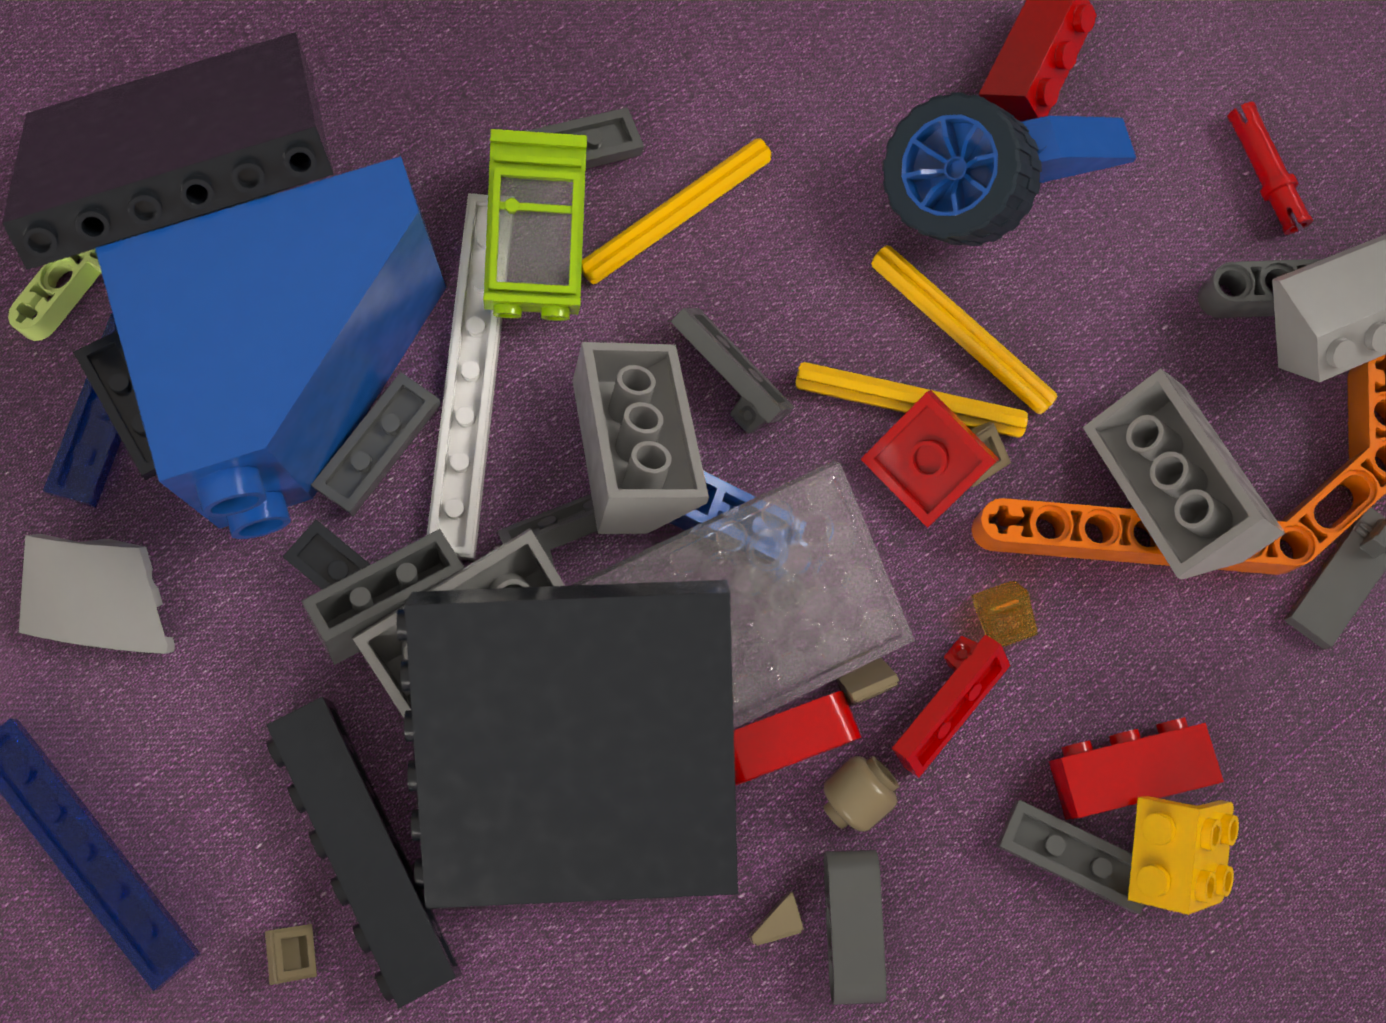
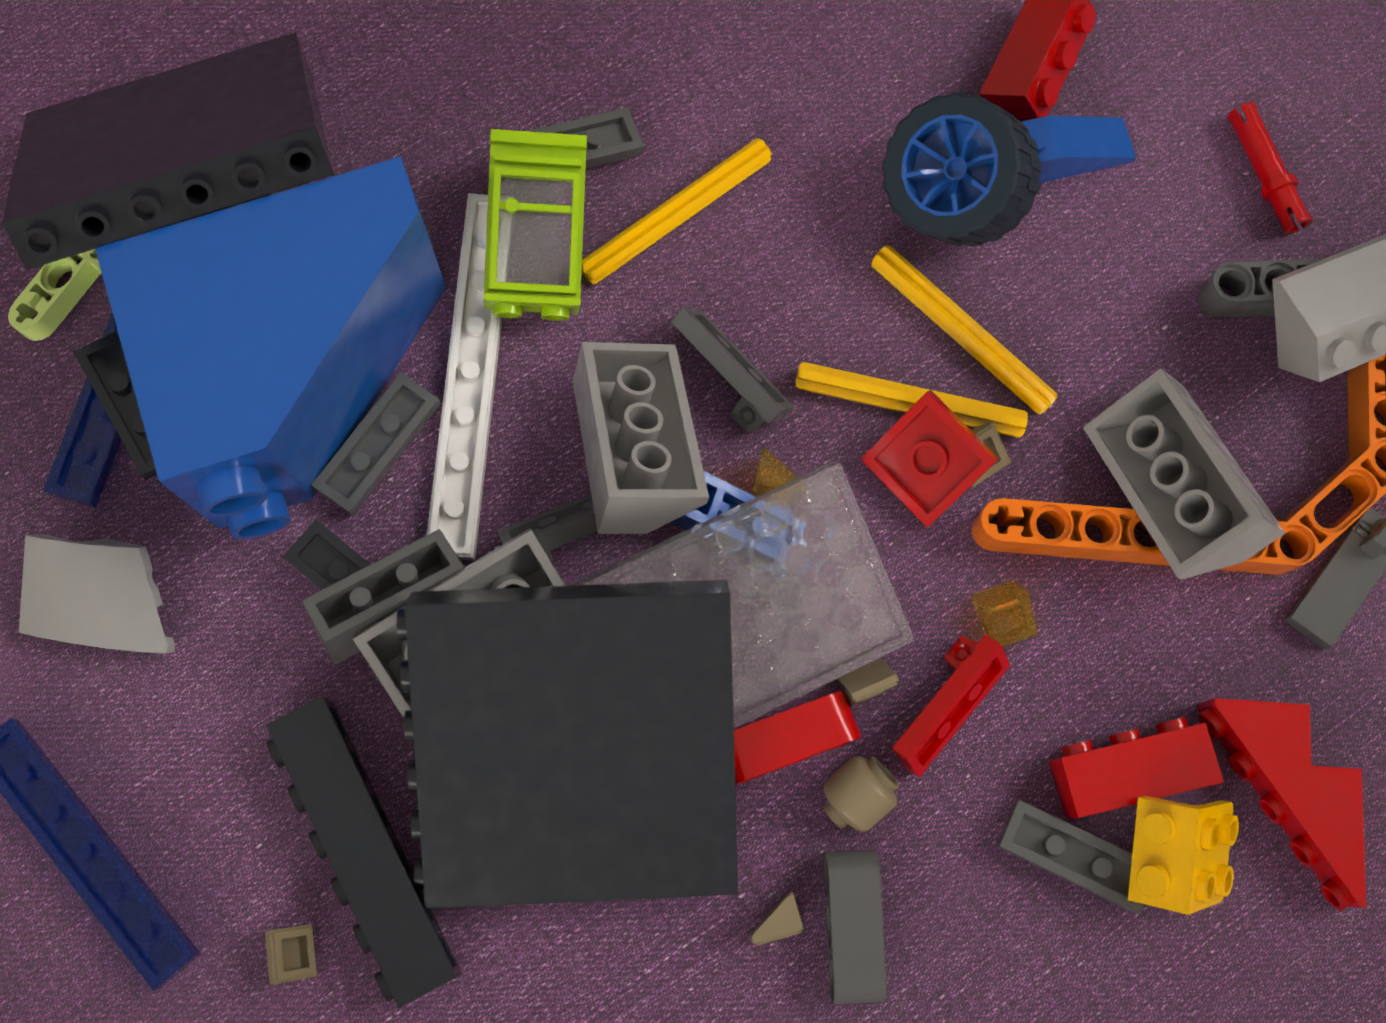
none -> clear yellow slope [753,448,805,503]
none -> red slope [1198,698,1366,911]

